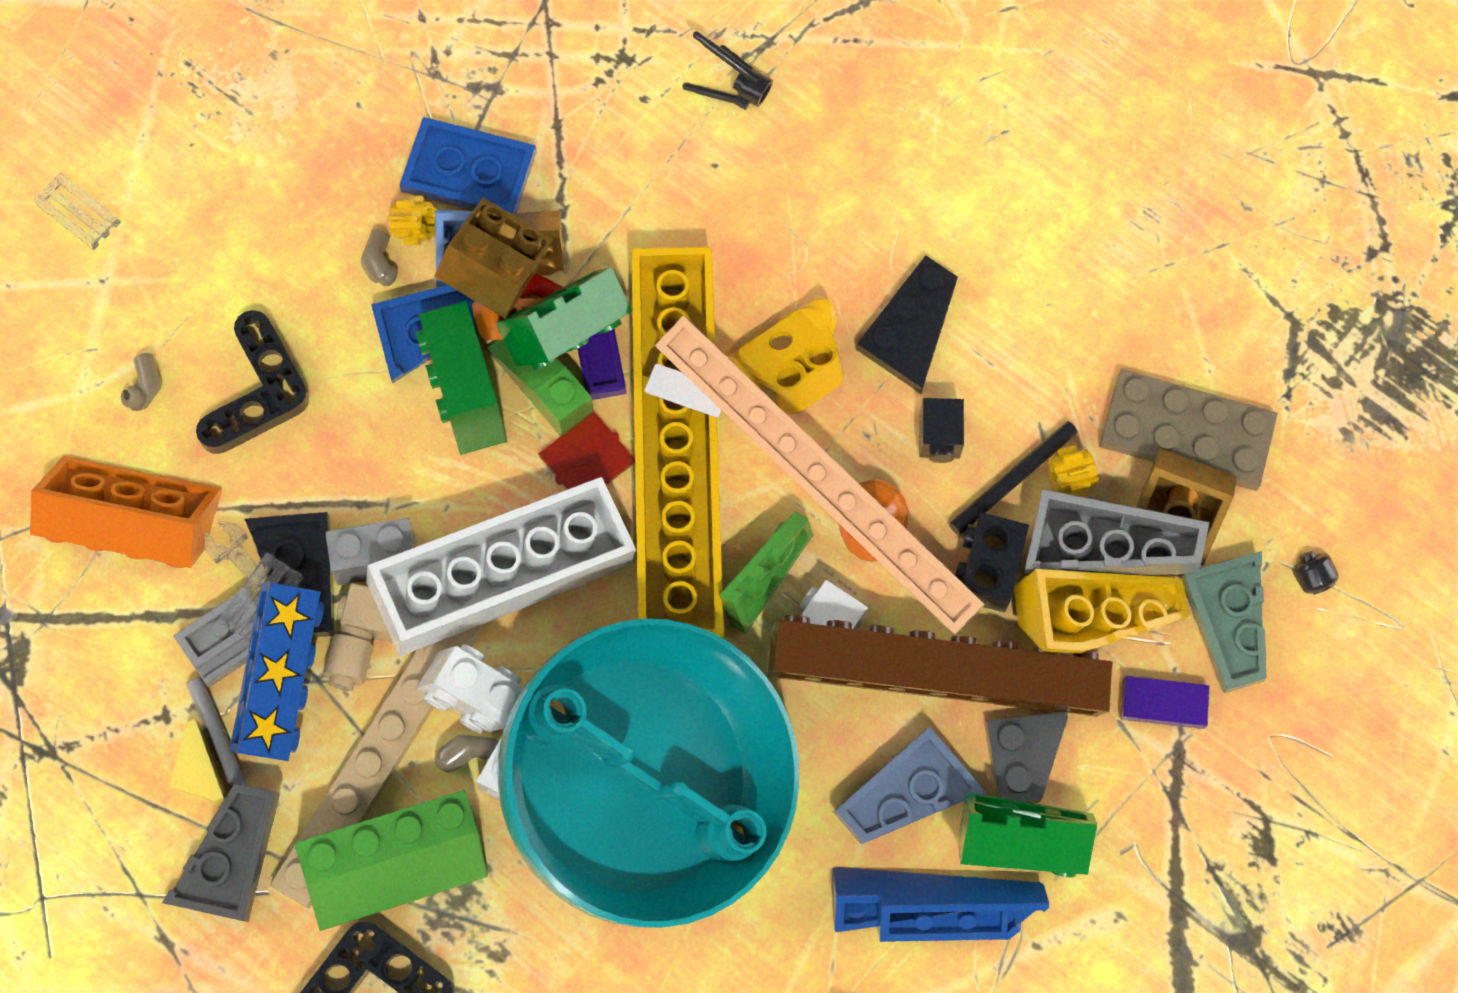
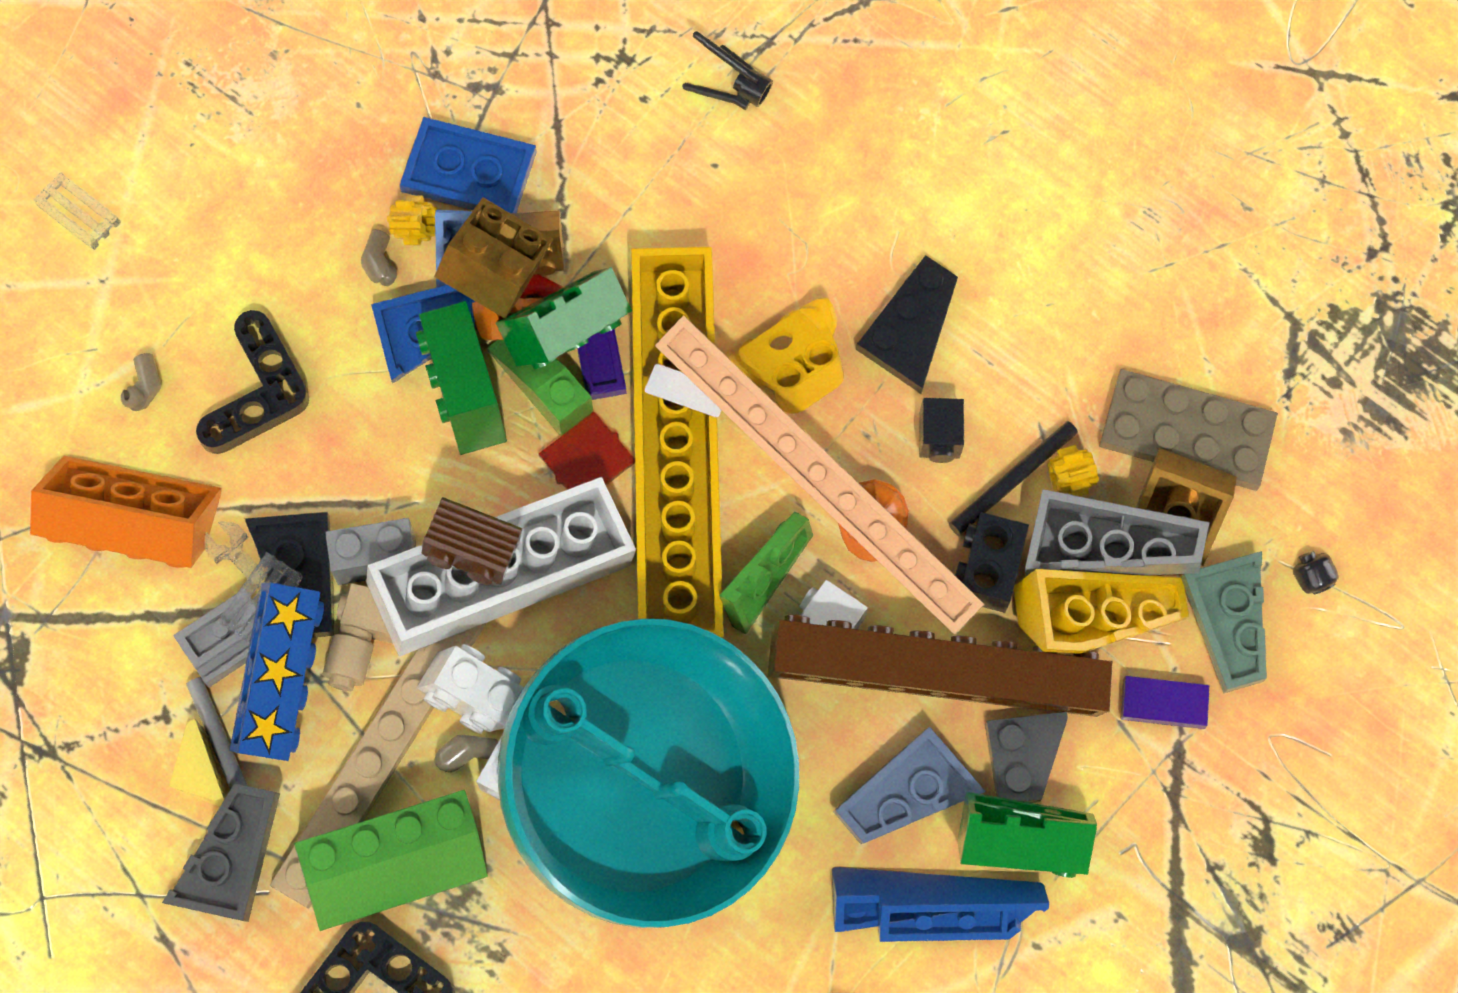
none -> reddish brown brick [421,497,523,585]

